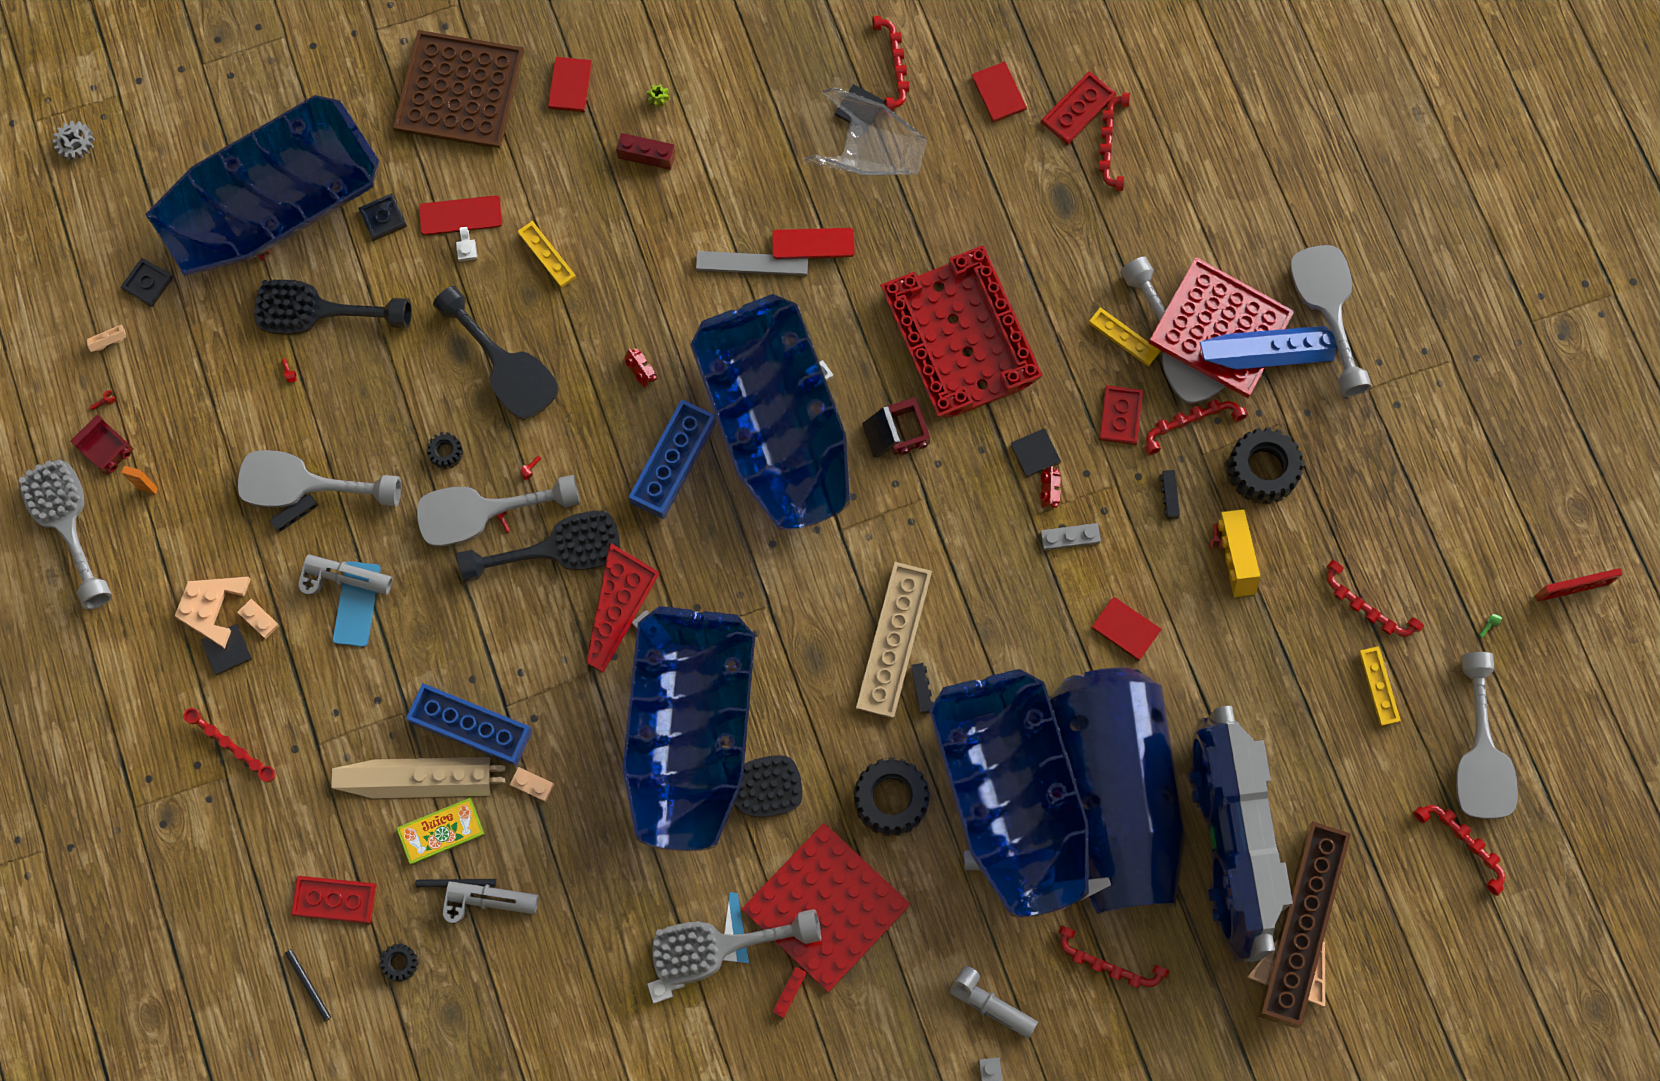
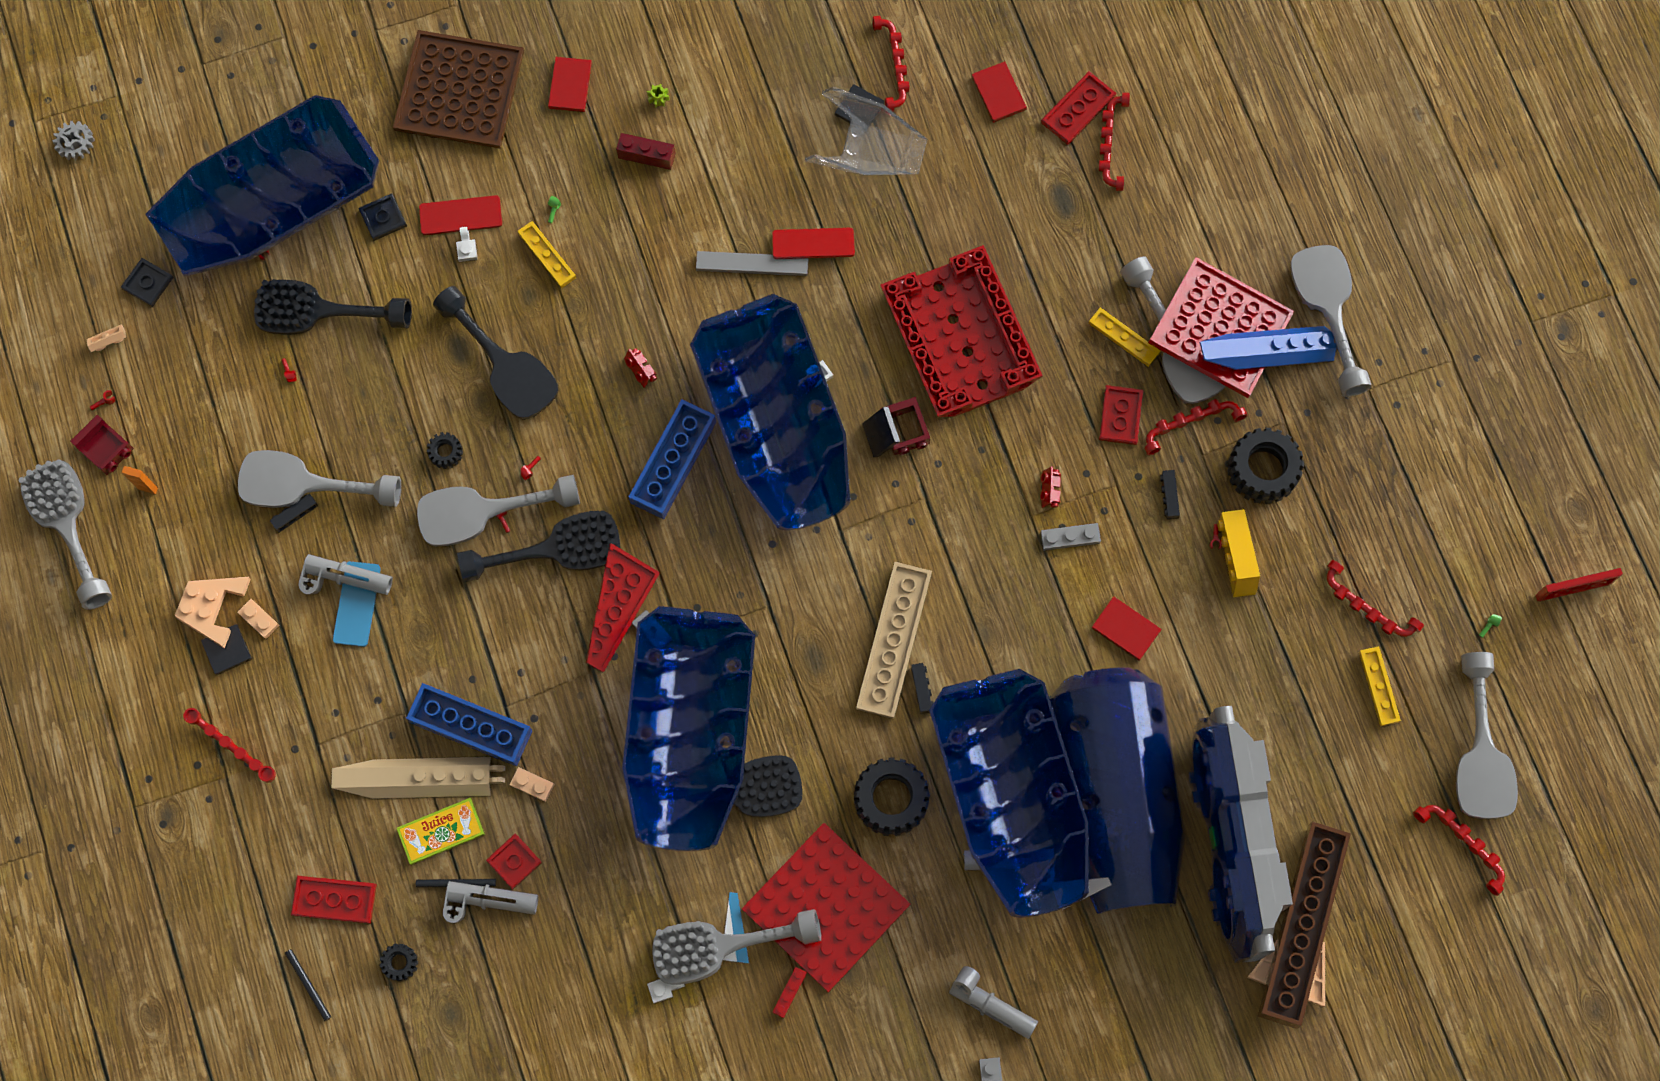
black tile [1010,428,1061,478] -> none
red bar [1058,925,1170,988] -> none
none -> red tile [486,833,542,890]
none -> bright green hand [548,196,561,223]

